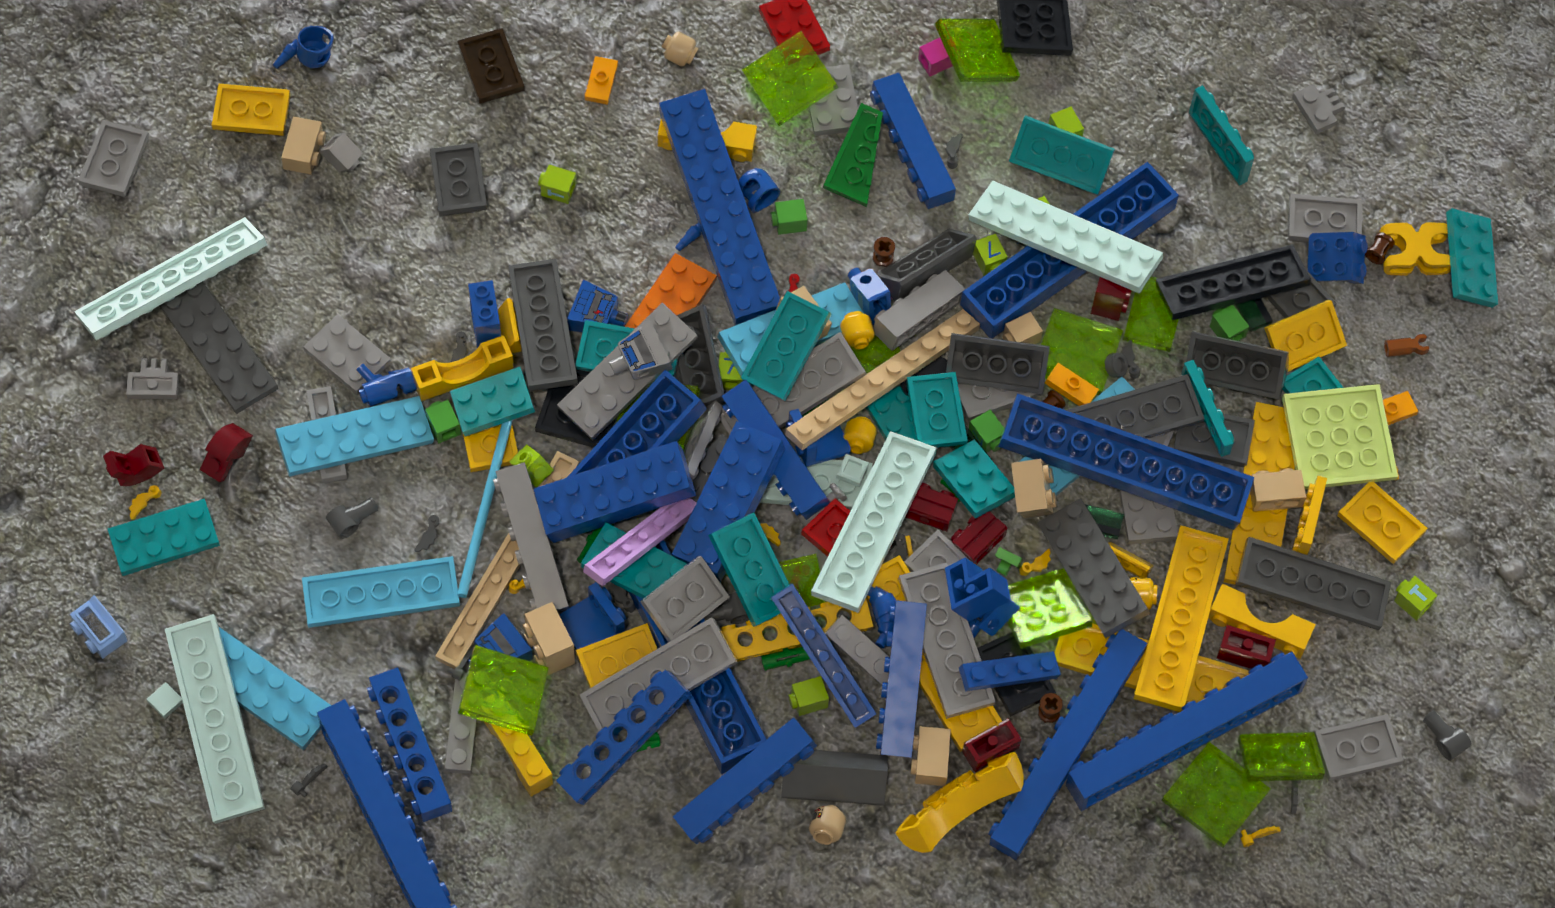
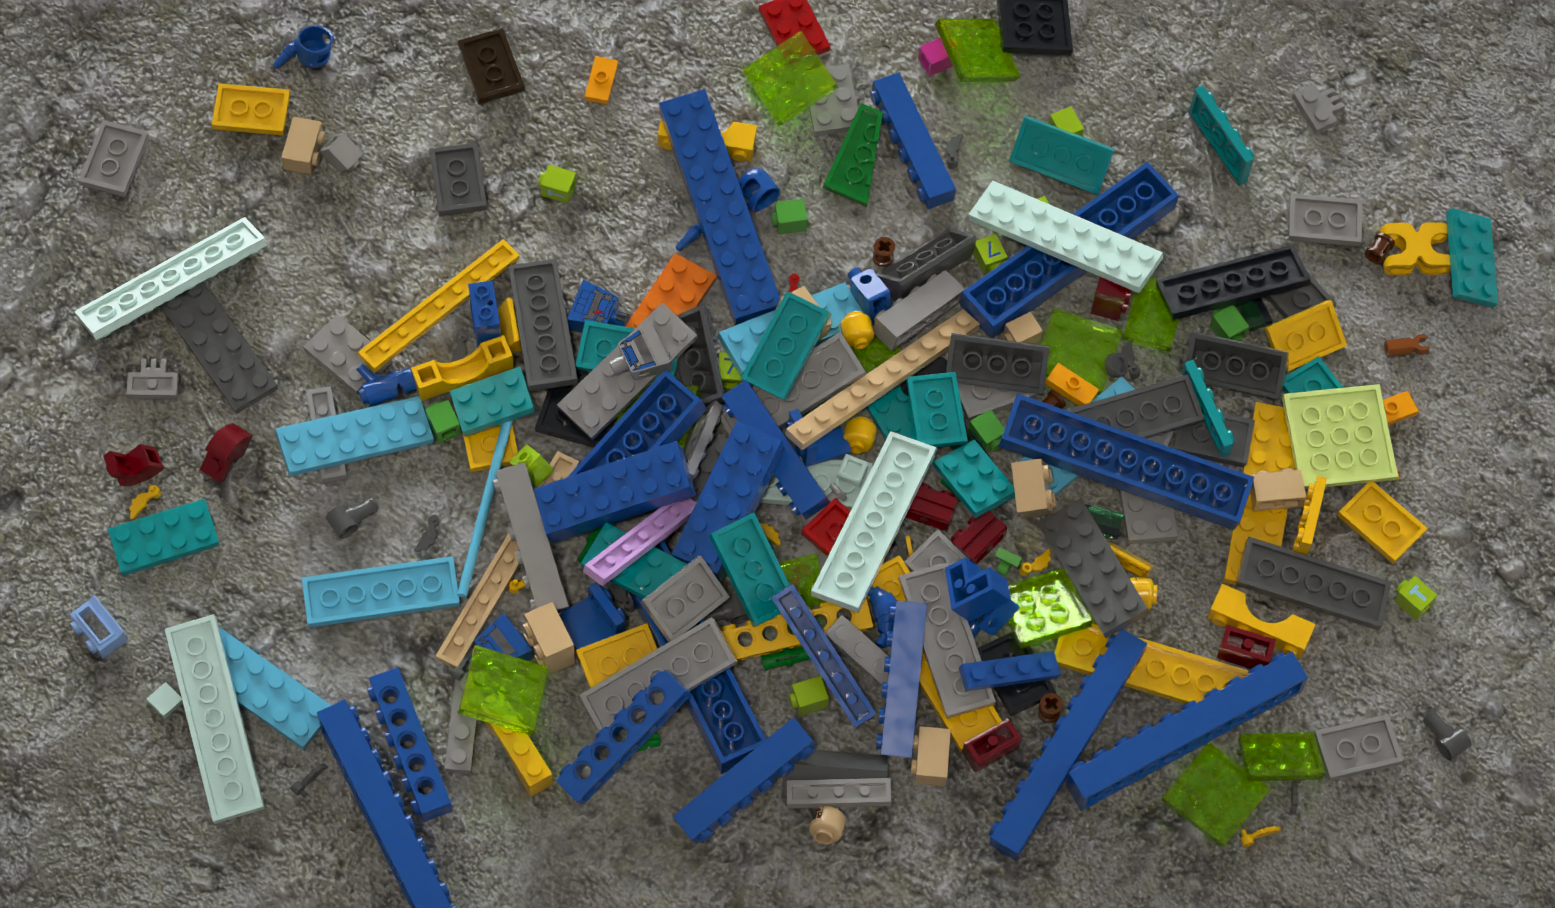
tan head [662,31,698,67] -> none
yellow brick [895,752,1024,853] -> none
yellow plate [1133,525,1229,712] -> none
blue bracket [1308,232,1368,284] -> none
none -> yellow plate [358,239,520,373]
none -> light grey plate [787,778,891,809]

